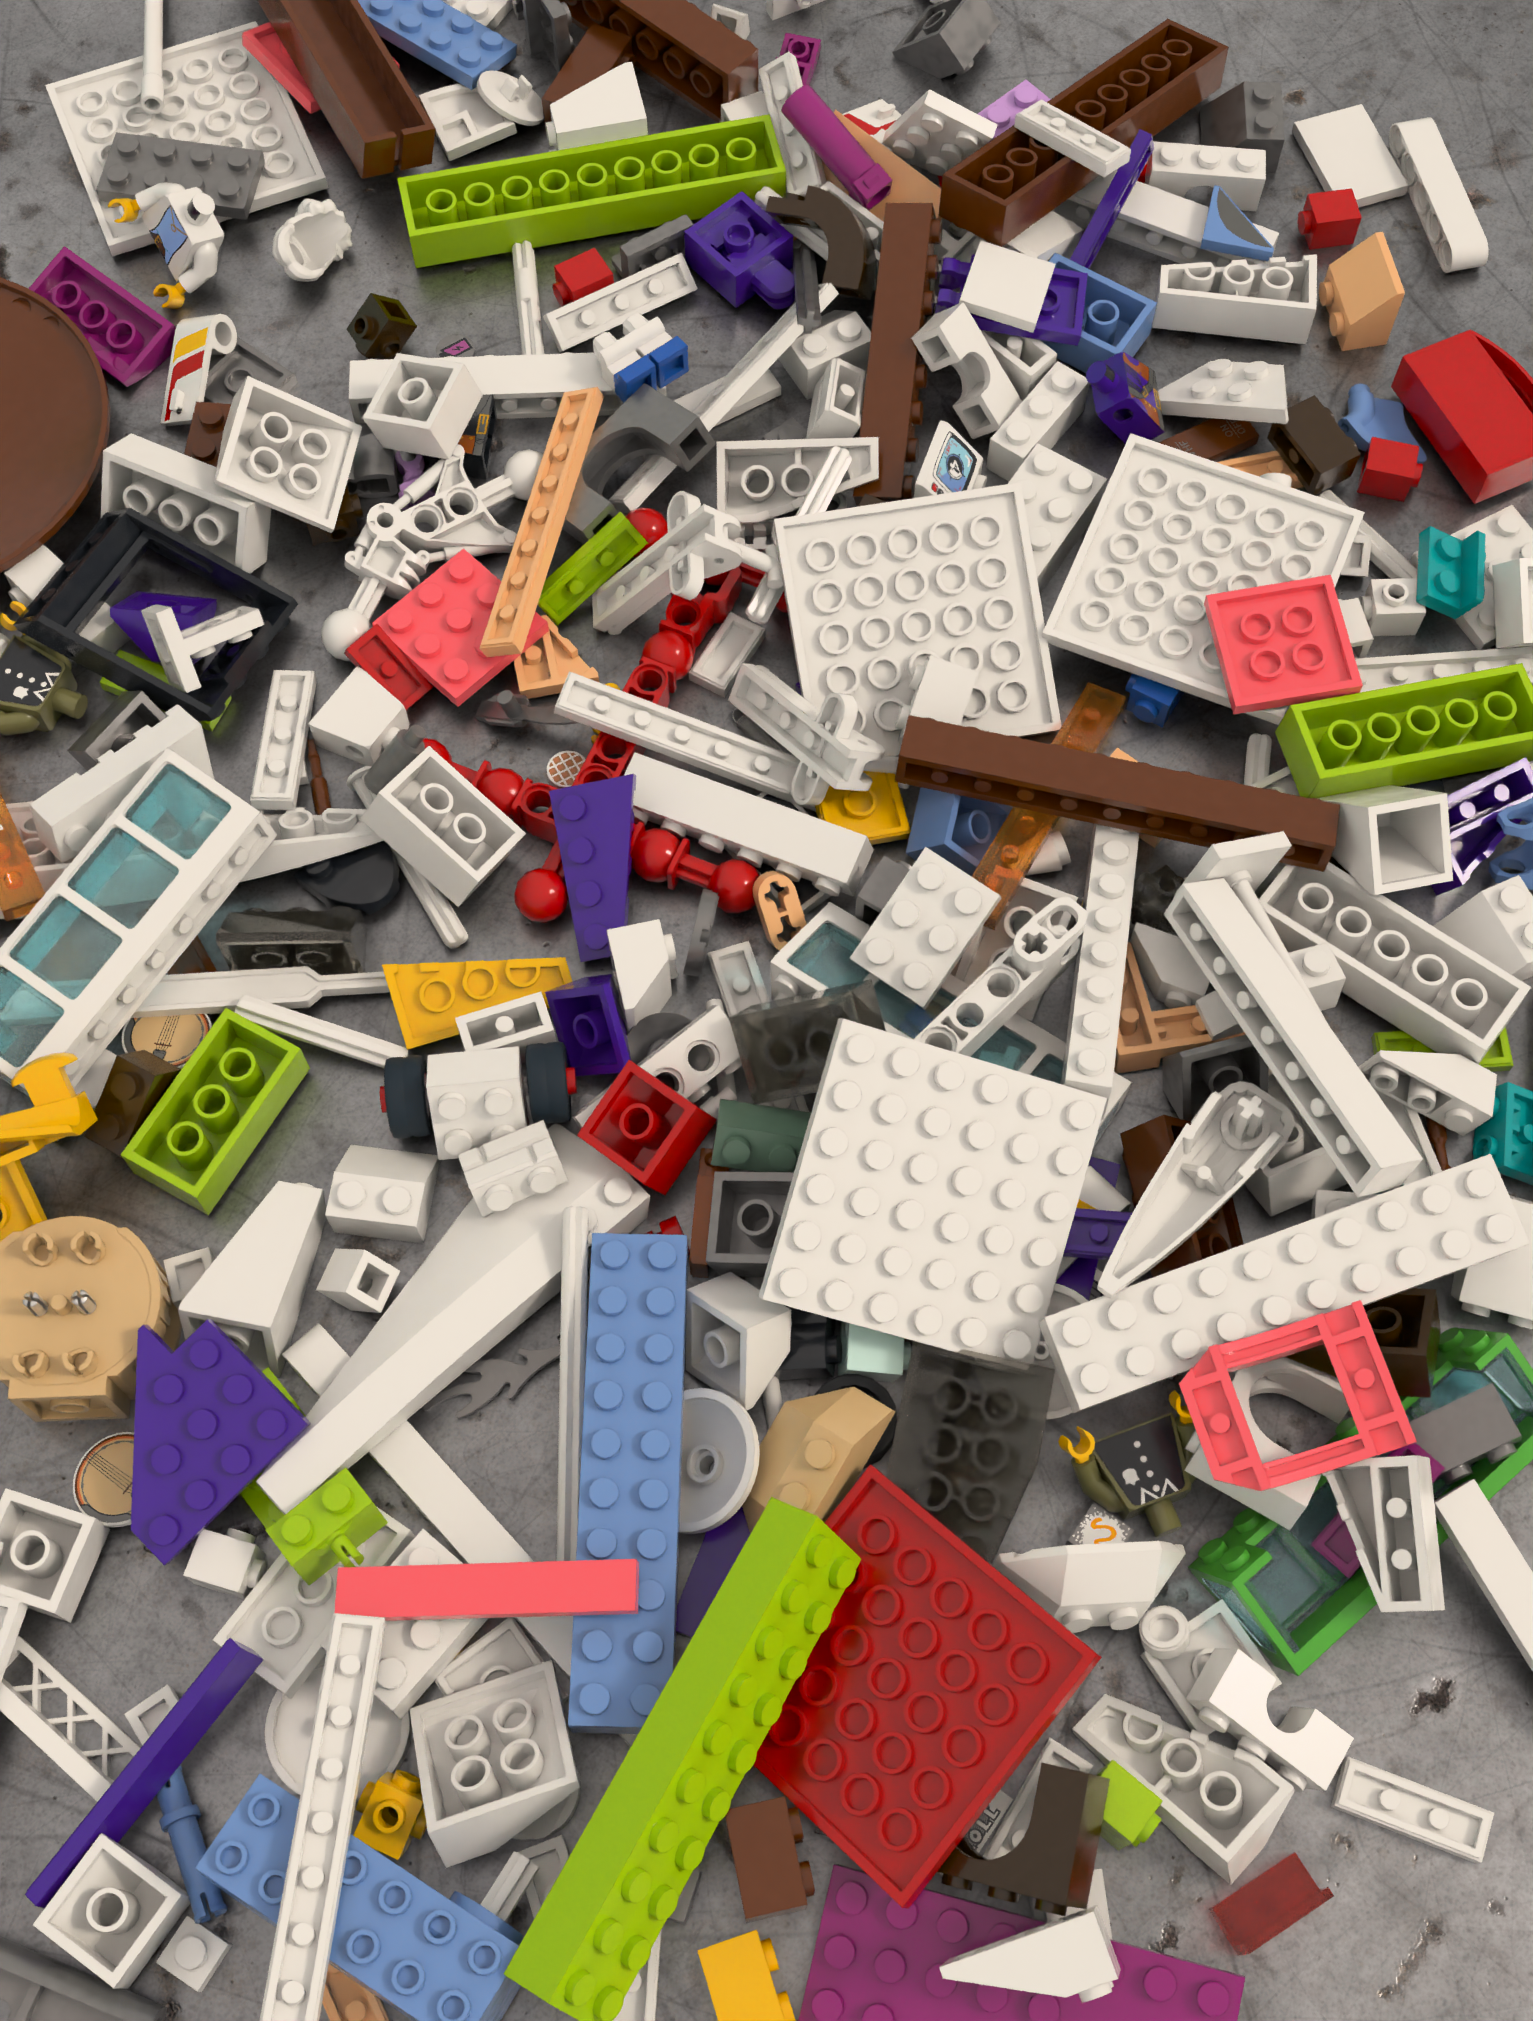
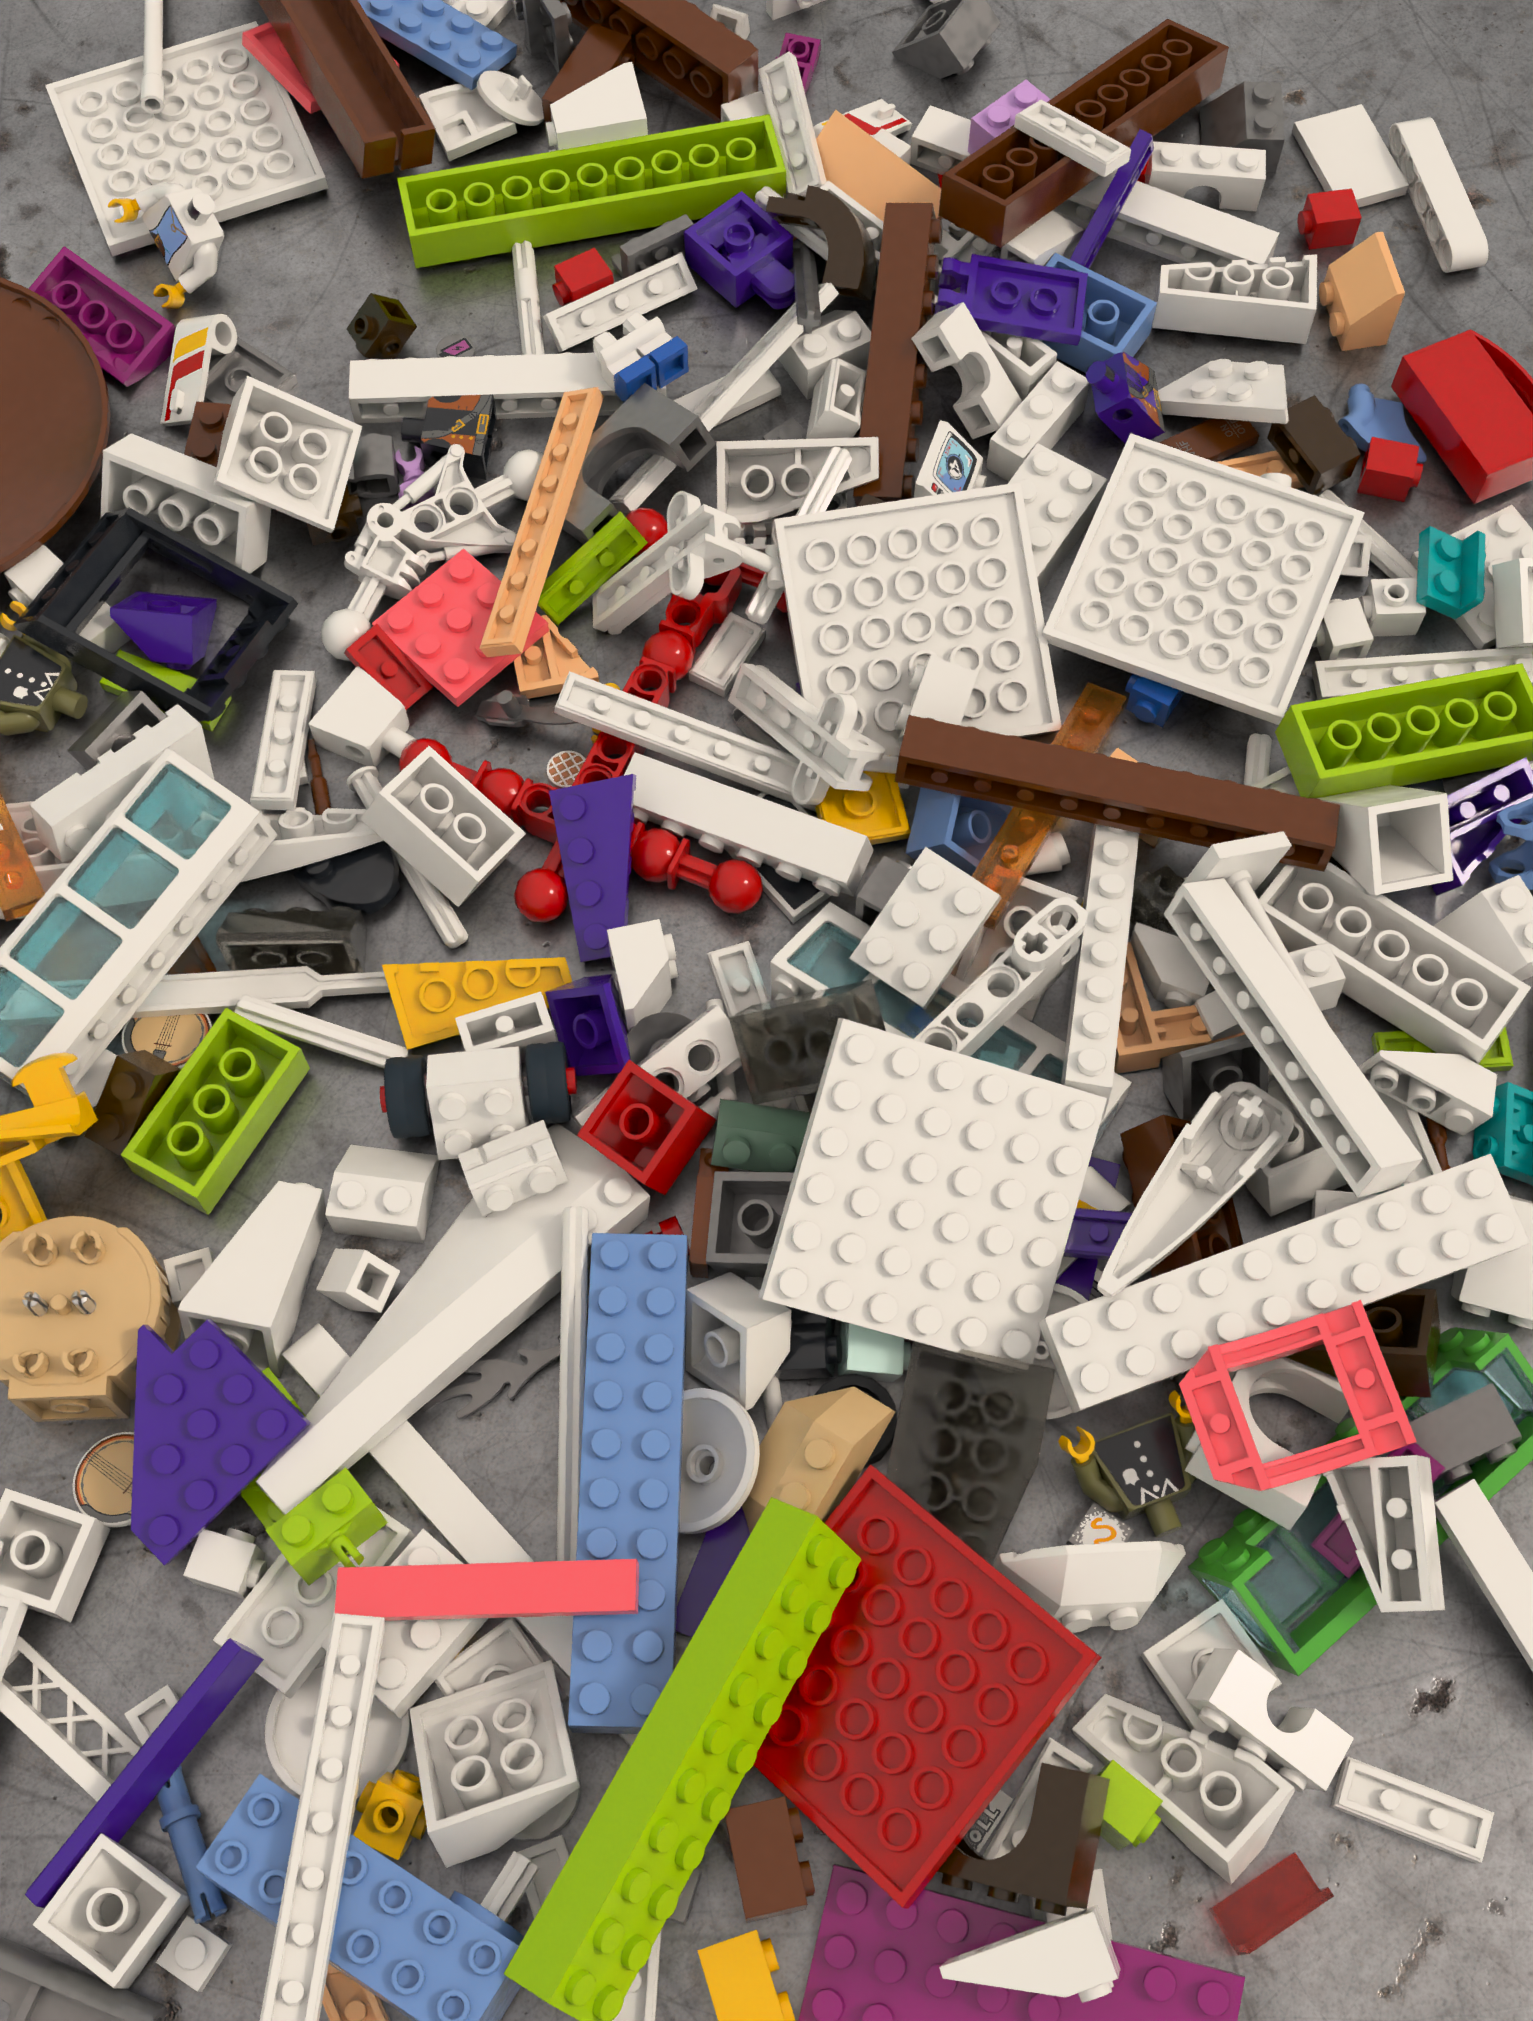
flat silver plate [96,132,265,220] -> none
white bracket [141,604,264,693] -> none
white hair [272,198,352,282] -> none
white brick [362,353,483,460] -> none
flat silver cylinder [364,724,426,795] -> none
flat silver tile [683,889,719,977] -> none
light nougat beam [753,871,807,952] -> none
magenta piece [781,84,893,211] -> none
white plate [882,89,998,176] -> none
white tile [959,240,1056,333] -> none
white tile [1139,1606,1190,1659] -> none
medium blue tile [1200,185,1274,261] -> none
coral plate [1204,575,1363,715] -> none

